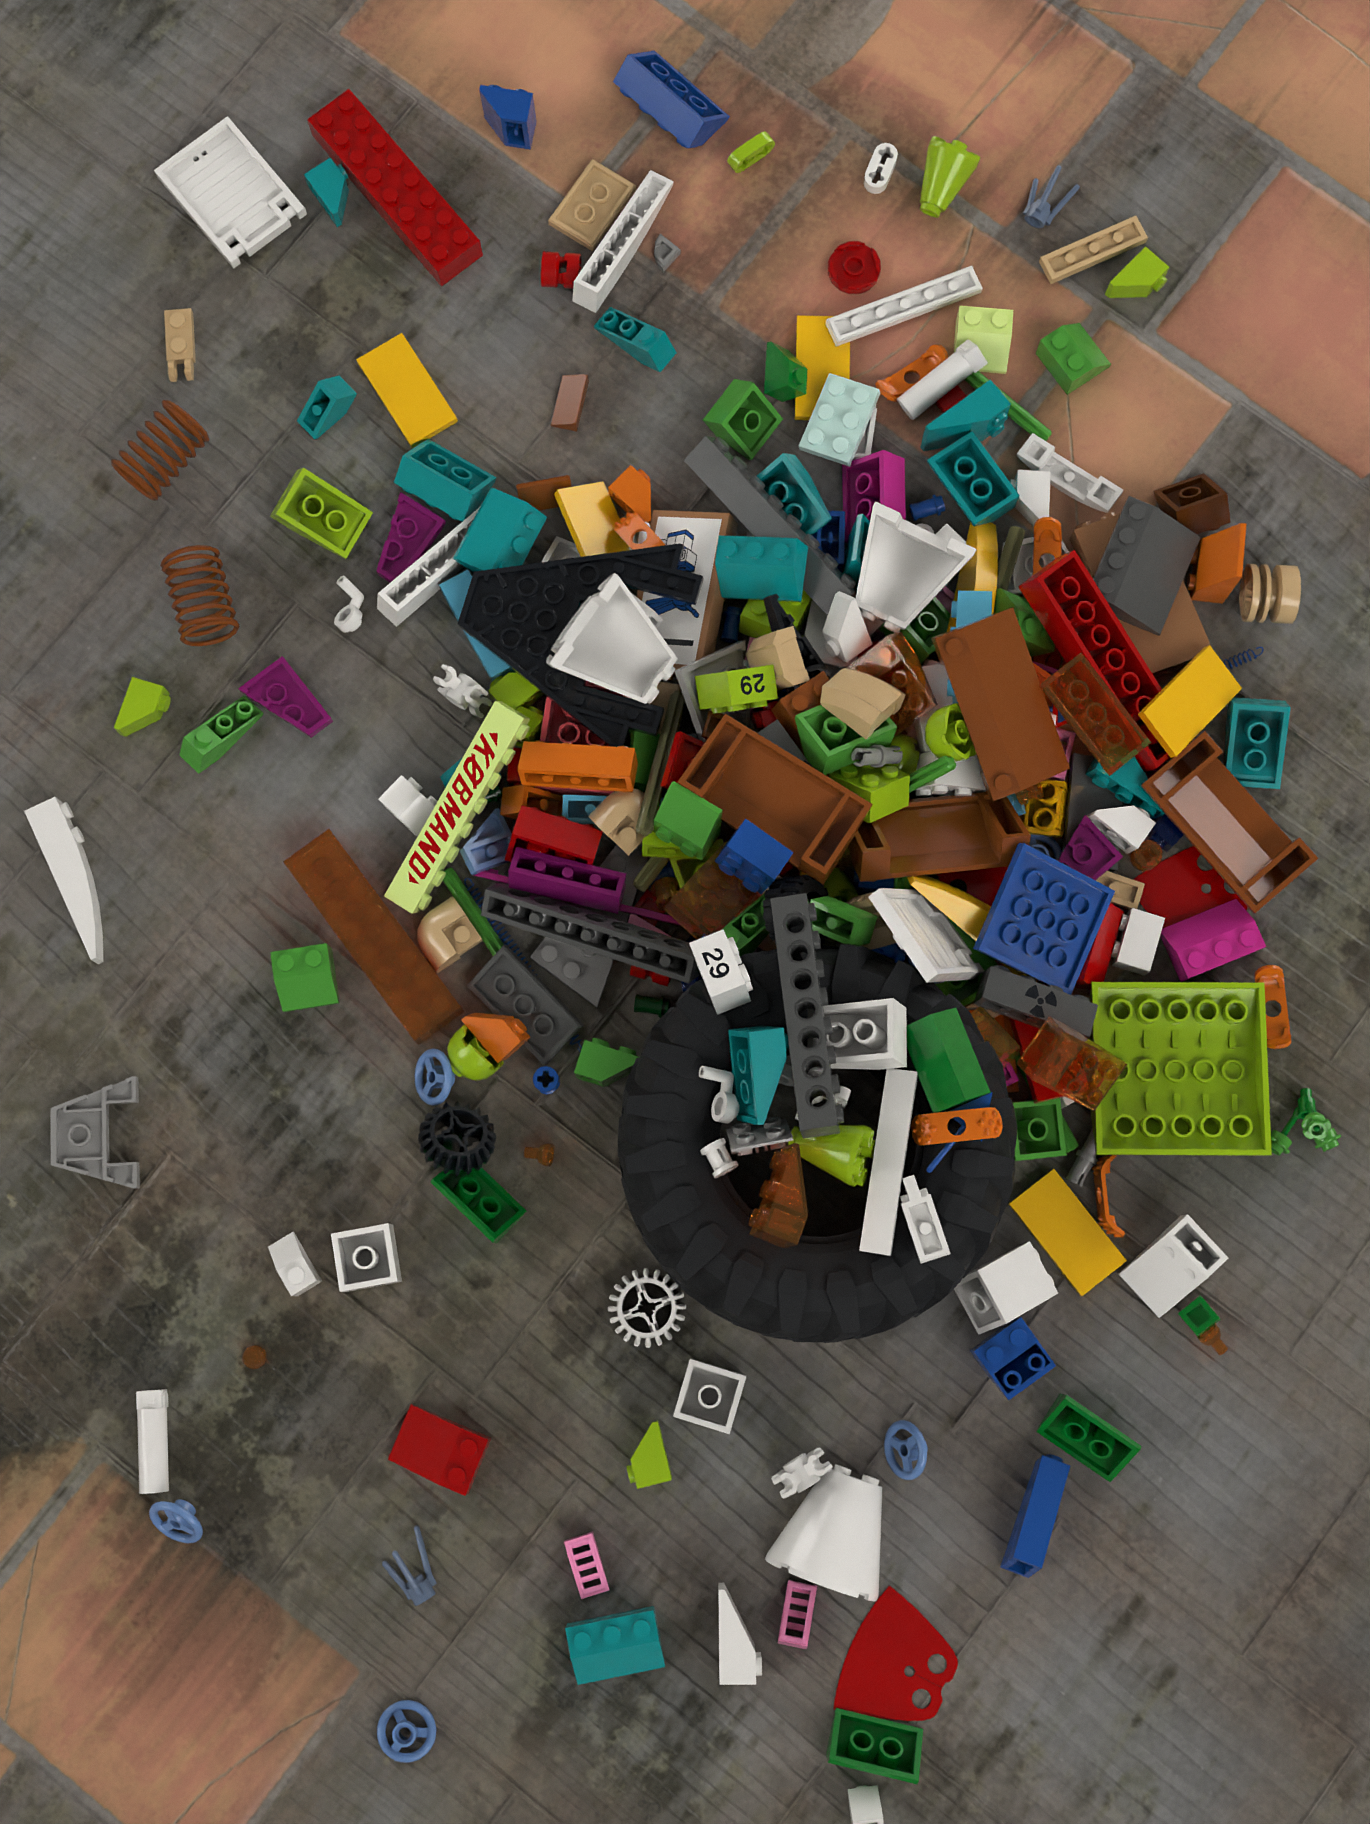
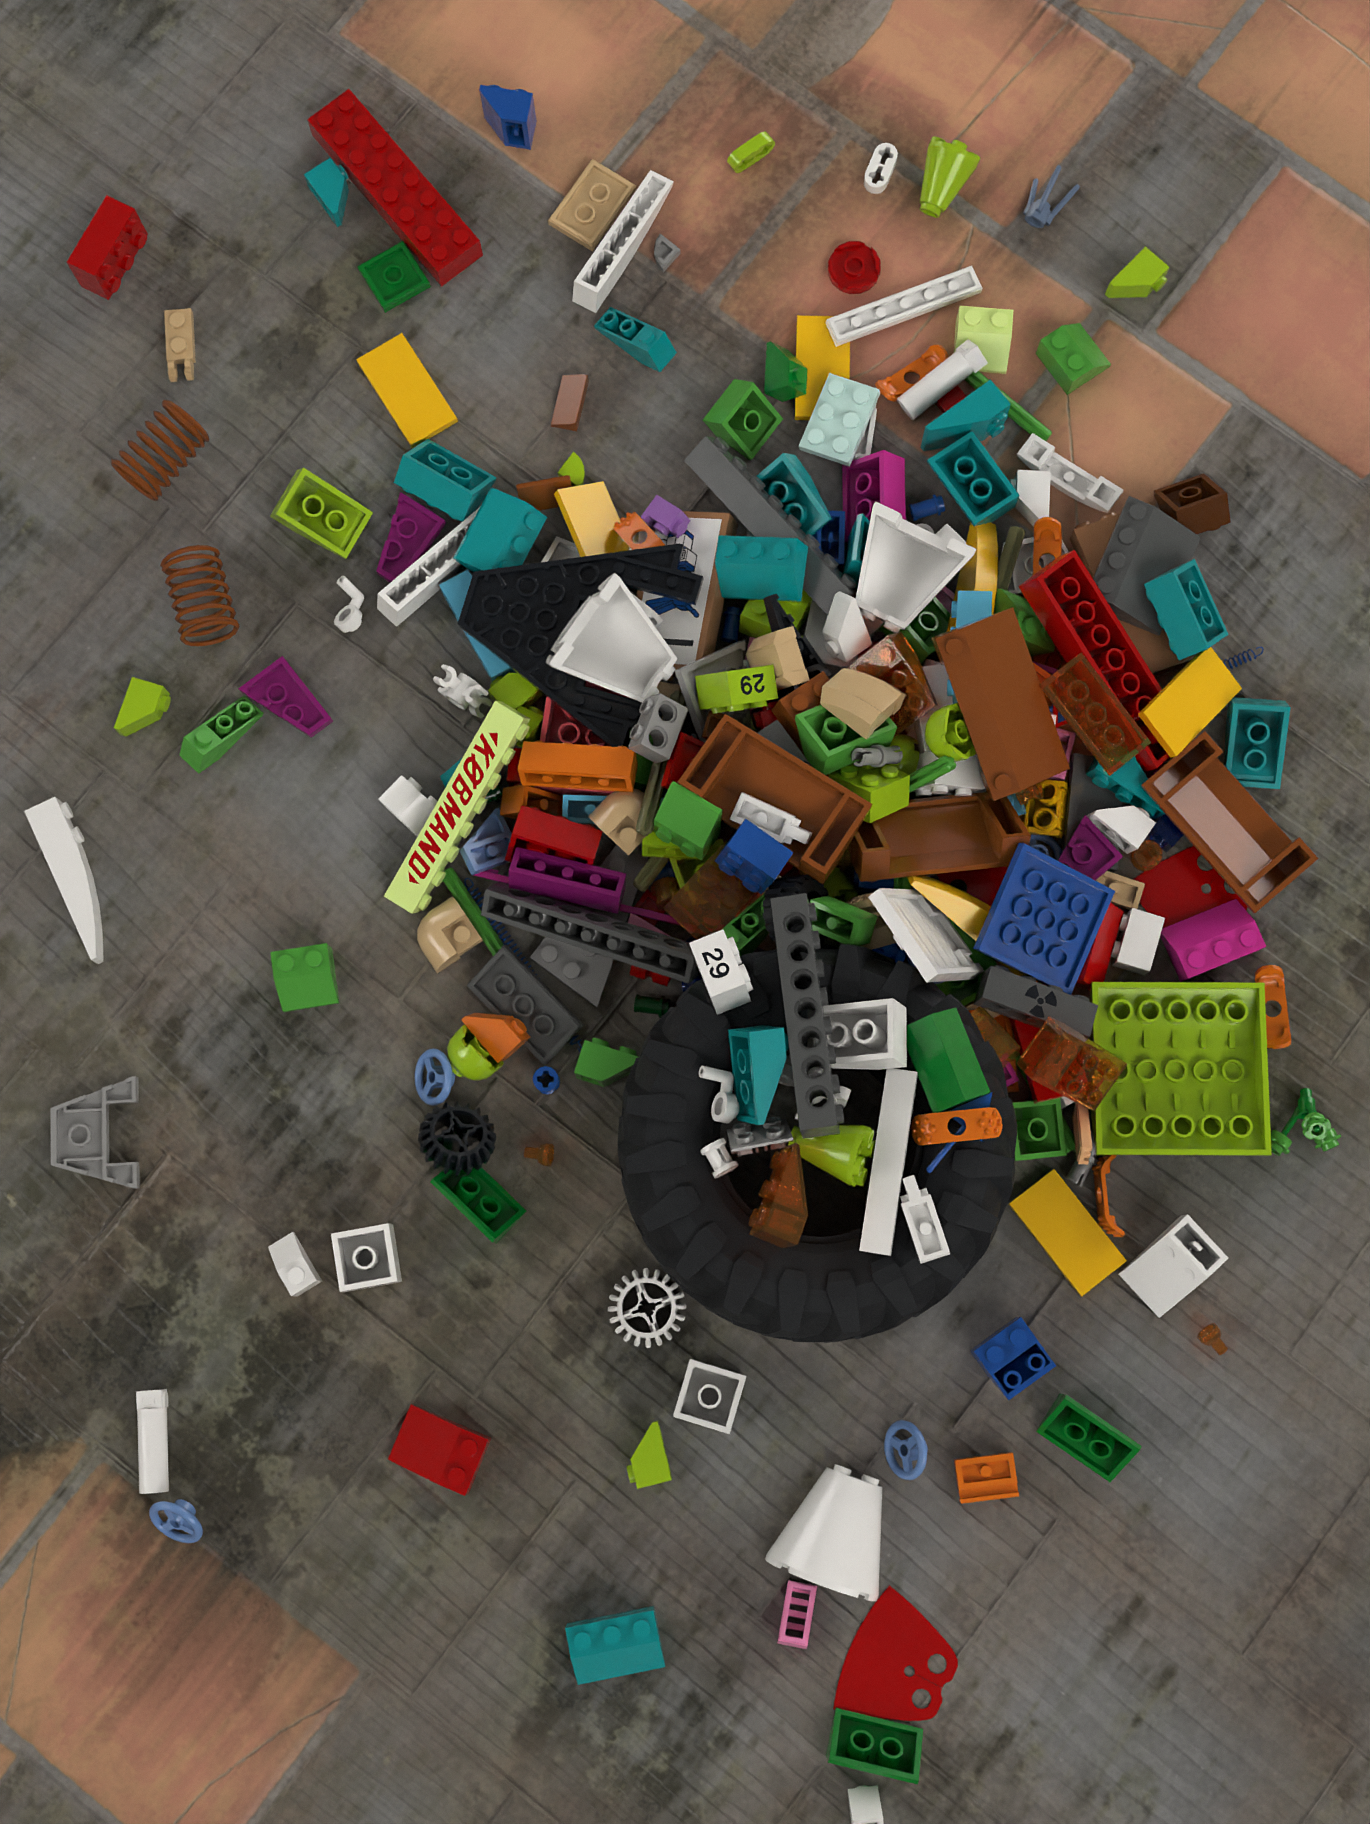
white door [154,116,307,269] -> none
clear orange piece [242,1345,266,1369] -> none
clear orange brick [283,829,464,1045] -> none
teal slope [297,375,357,439] -> none
medium blue piece [377,1700,436,1763] -> none
sand blue plant [382,1525,437,1606] -> none
red wheel [541,251,582,289] -> none
bright pink slope [564,1531,610,1599] -> none
orange slope [608,465,652,525] -> none
blue slope [613,50,730,148] -> none
white slope [718,1583,762,1685] -> none
white pin [771,1448,833,1499] -> none
white slope [954,1241,1058,1335] -> none
blue slope [1000,1454,1070,1578] -> none
tan plate [1039,216,1148,284] -> none
green plate [1178,1295,1221,1338] -> none
orange slope [1187,523,1247,604] -> none
tan wheel [1239,564,1301,624] -> none
none -> red brick [67,195,148,300]
none -> green tile [357,241,431,313]
none -> lime tile [558,452,585,486]
none -> light grey brick [628,693,688,763]
none -> medium lavender brick [641,495,691,538]
none -> white hinge [730,792,812,844]
none -> orange plate [954,1452,1019,1504]
none -> light nougat tile [1072,1100,1092,1165]
none -> teal slope [1144,559,1229,660]

